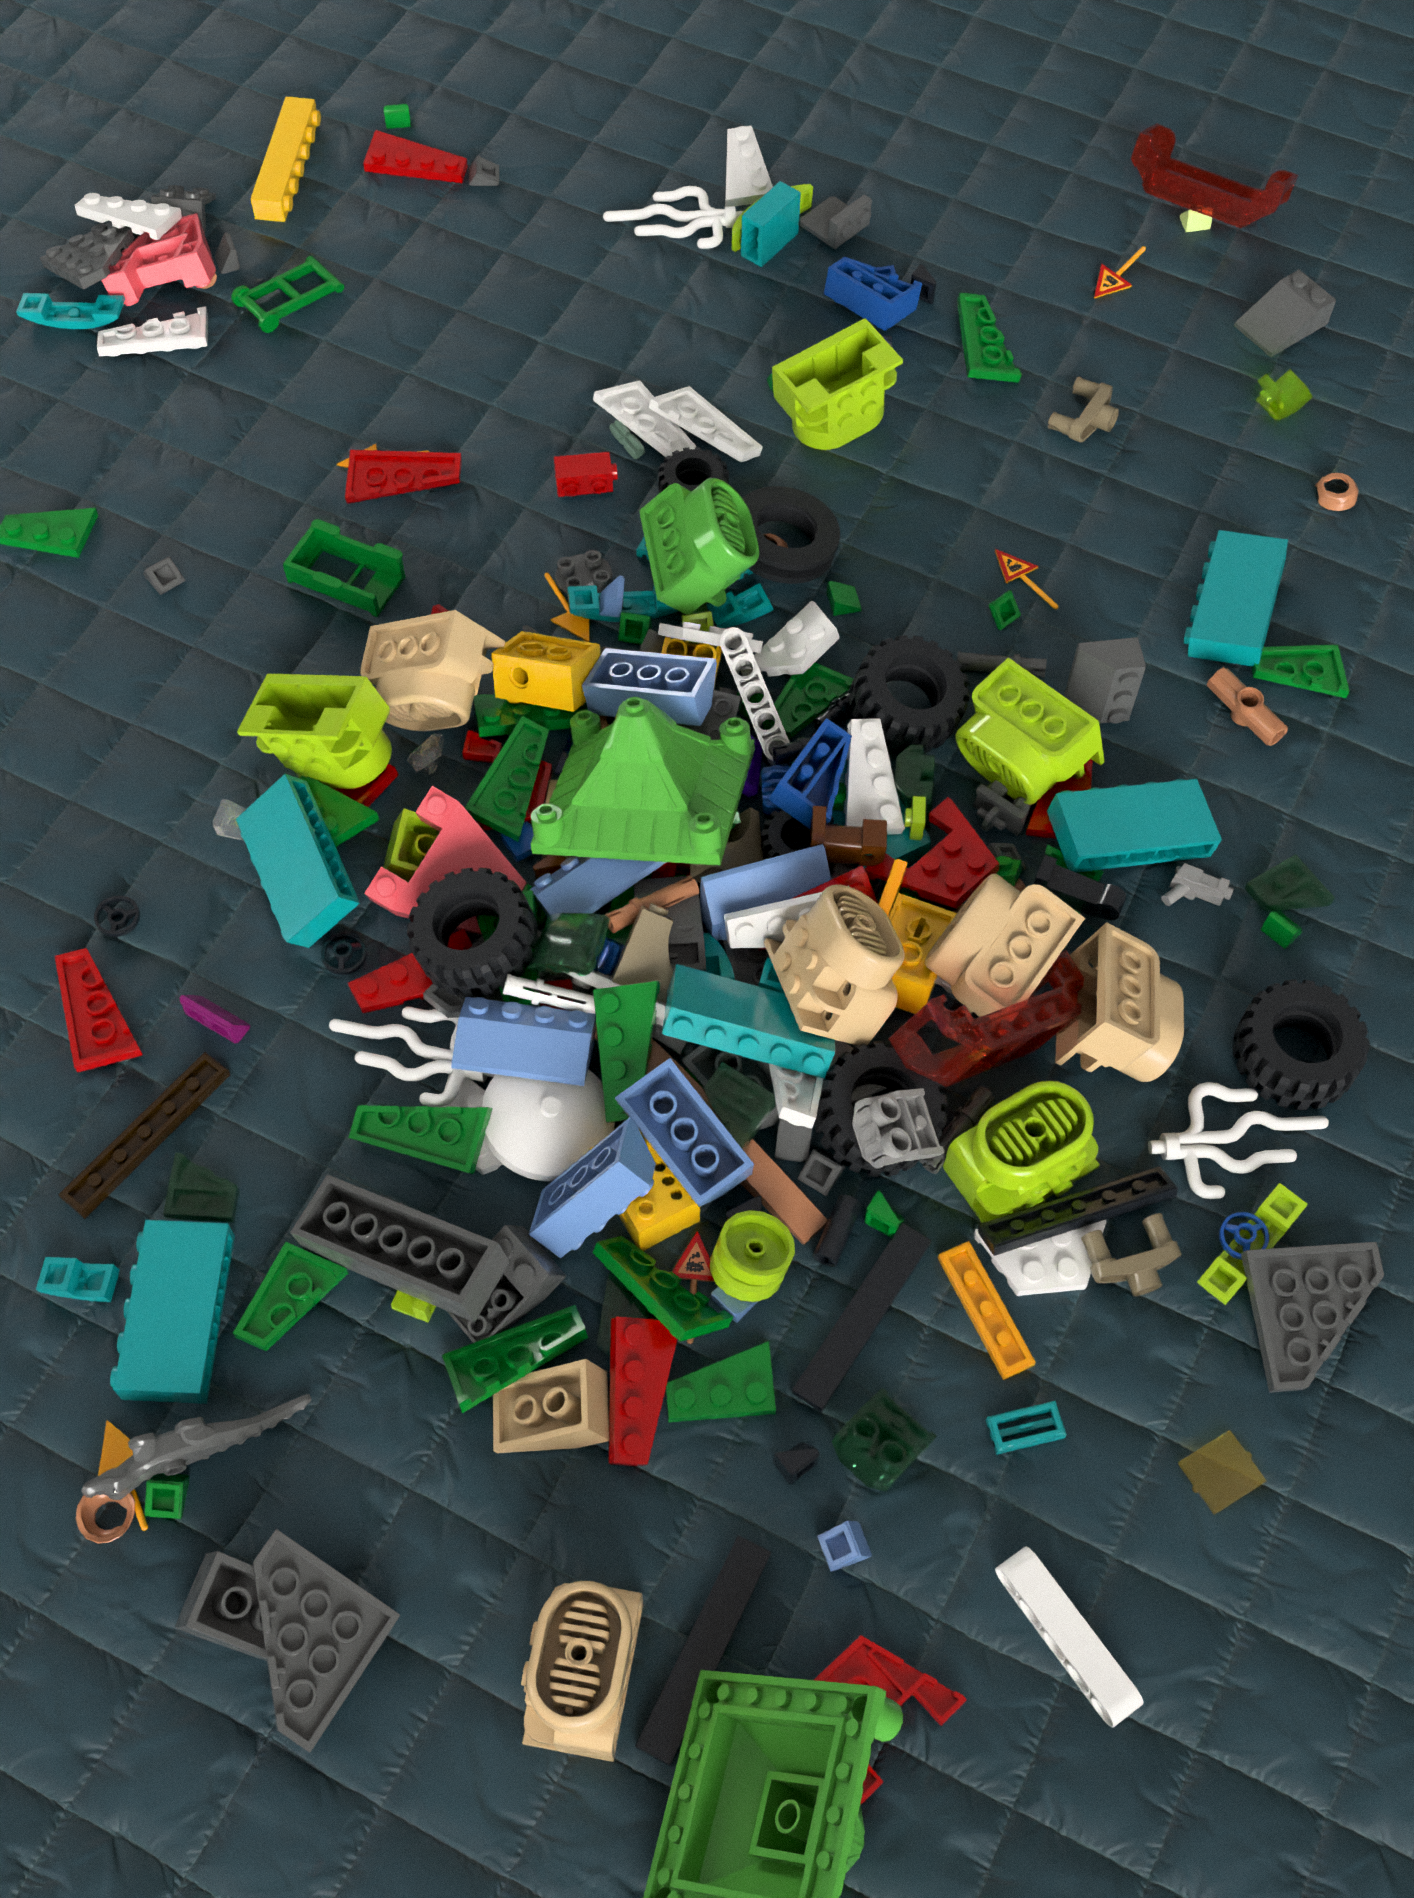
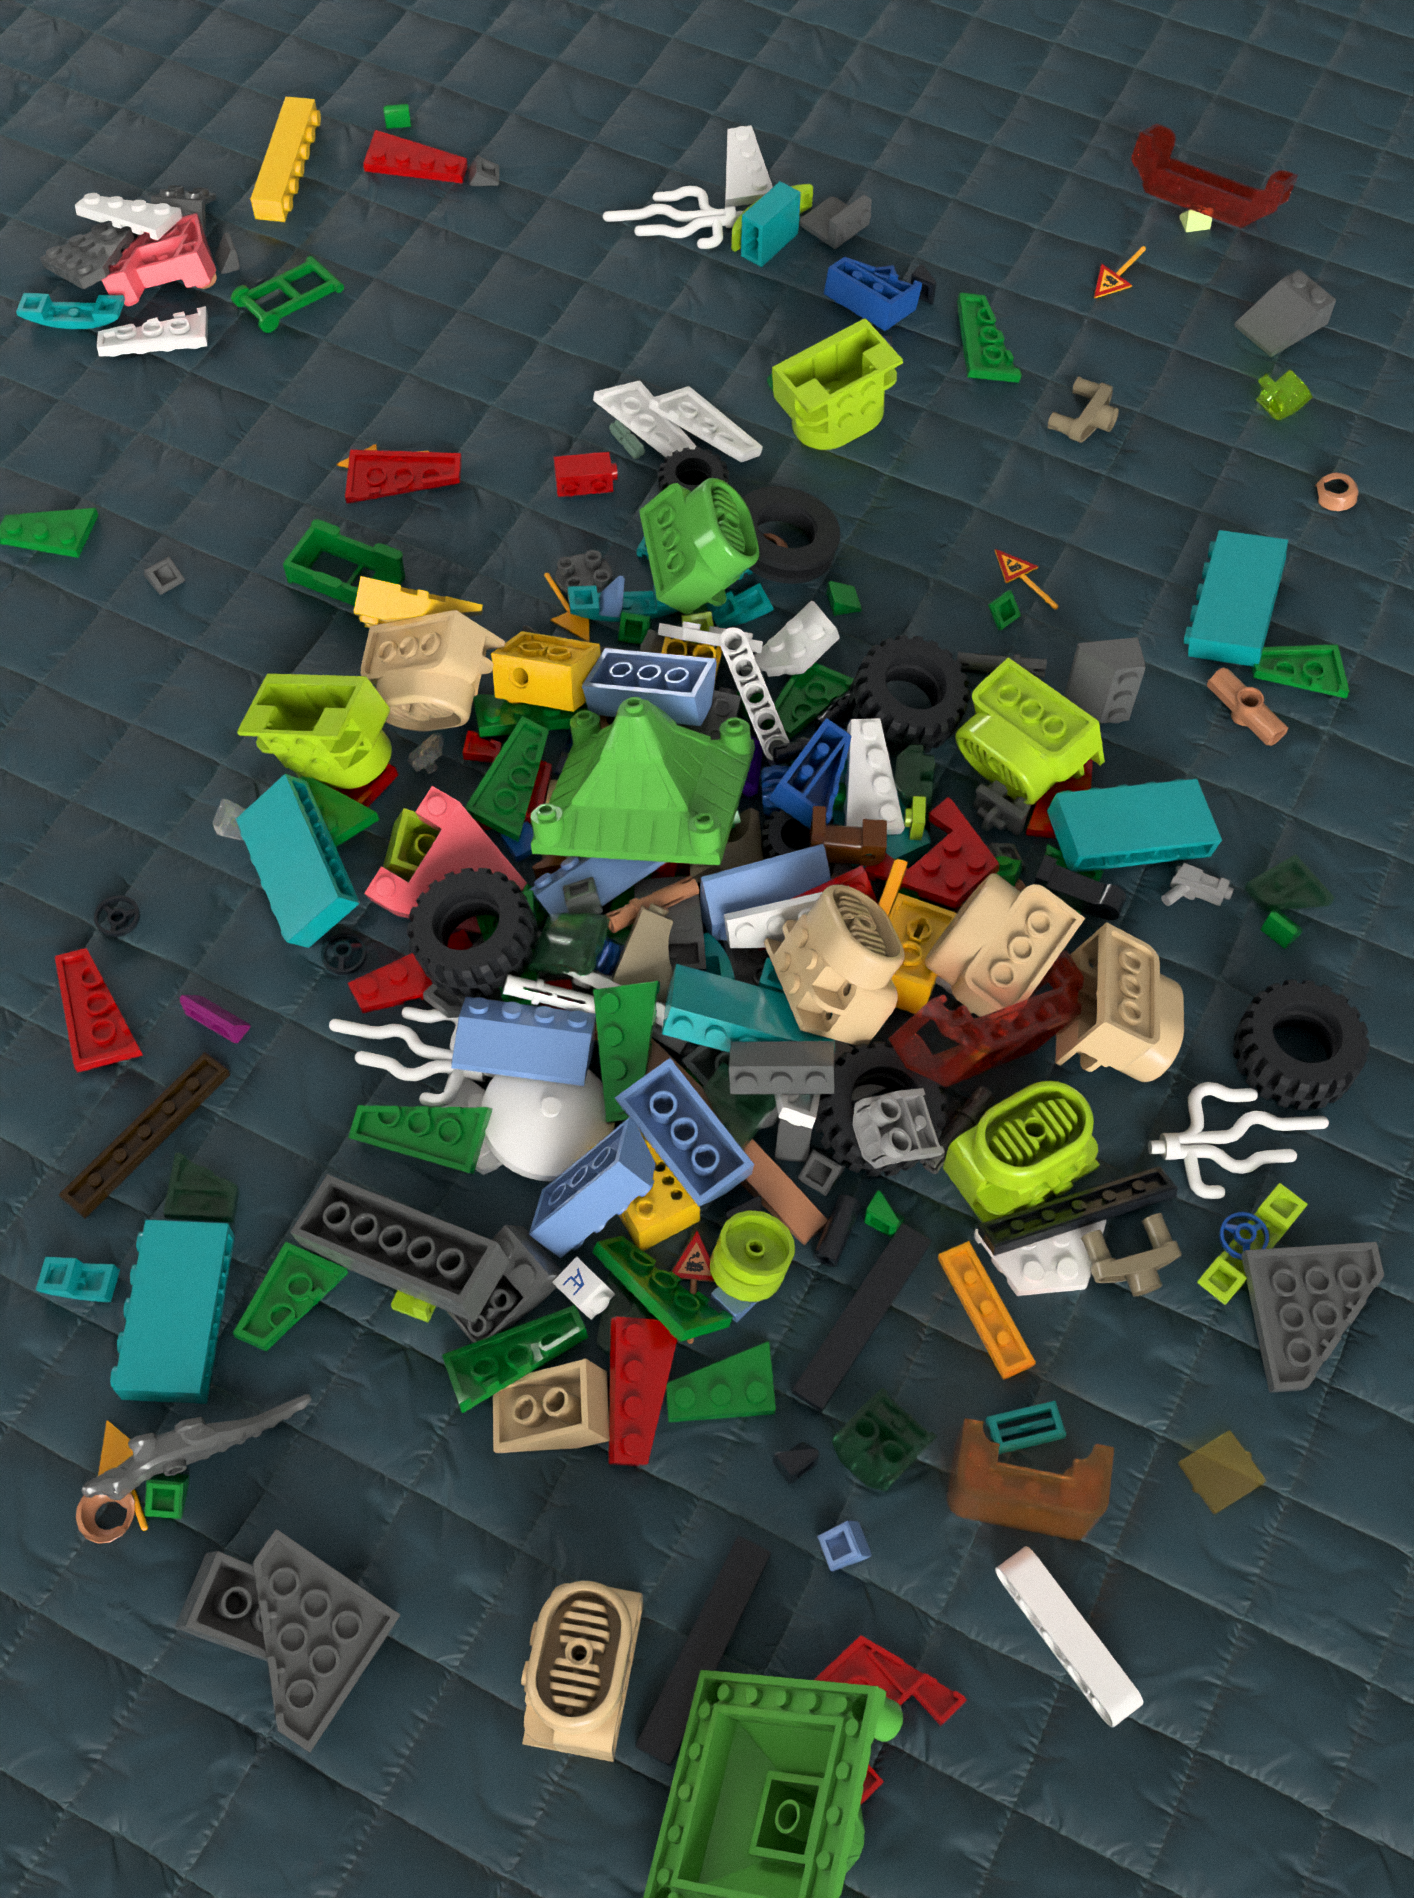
none -> yellow wedge [354,576,483,629]
none -> white brick [552,1257,615,1320]
none -> dark grey slope [563,877,603,921]
none -> dark grey brick [729,1041,835,1094]
none -> clear orange windscreen [947,1418,1114,1540]

